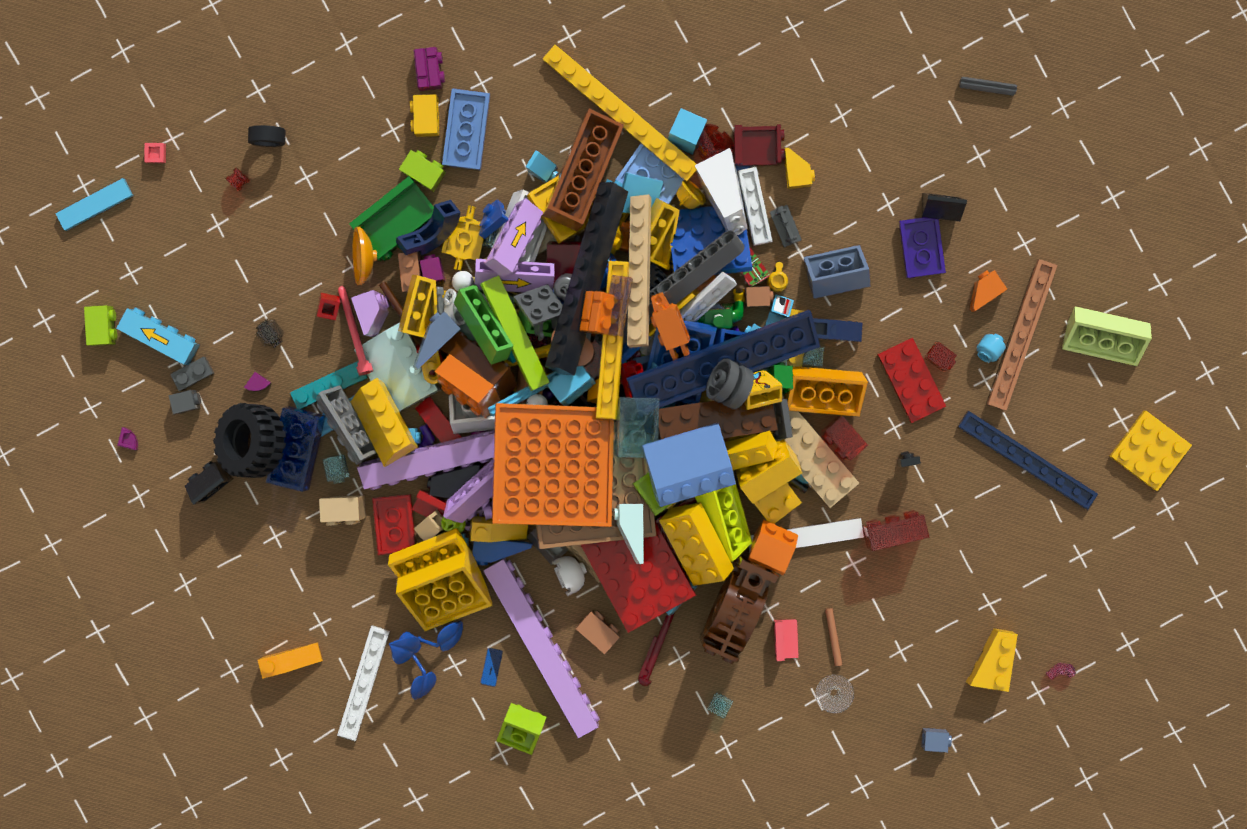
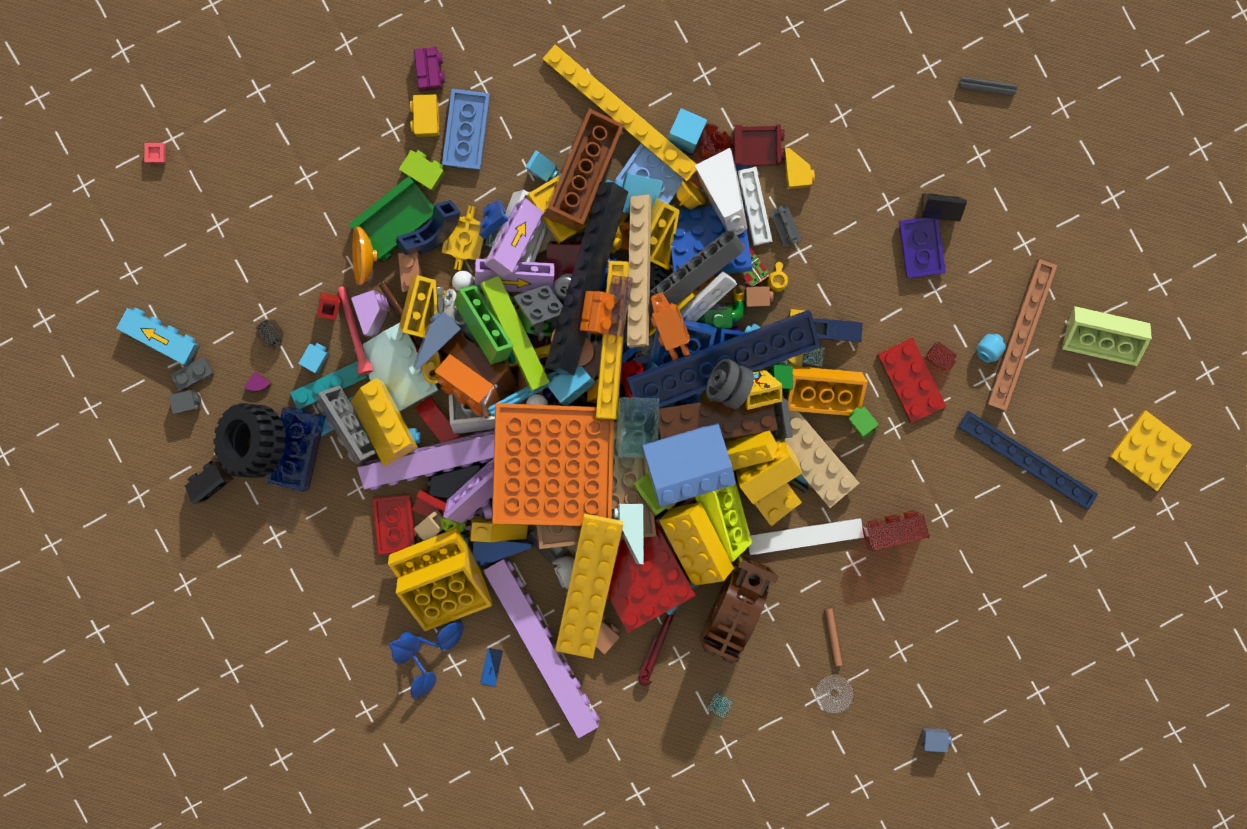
medium azure tile [55,178,133,231] -> none
lime brick [84,305,118,346] -> none
magenta tile [117,427,138,450] -> none
clear red wheel [225,167,250,191] -> none
black tyre [248,125,286,147] -> none
light orange slope [258,642,323,679] -> none
tan brick [319,495,366,526] -> none
clear light blue brick [322,455,349,484] -> none
white tile [337,625,390,741] -> none
dark purple arm [419,424,435,448] -> none
magenta brick [420,254,446,283] -> none
lime slope [496,703,547,755] -> none
orange slope [748,519,798,576] -> none
slope [765,294,794,326] -> none
coral panel [774,619,798,661] -> none
sand blue slope [804,245,870,299] -> none
clear red brick [821,416,868,461] -> none
black plate [897,451,921,467] -> none
yellow wedge [966,628,1018,692] -> none
orange slope [970,270,1007,312] -> none
clear pink arm [1045,663,1076,681] -> none
none -> medium azure brick [298,343,330,374]
none -> yellow plate [555,514,624,659]
none -> bright green slope [849,406,879,442]

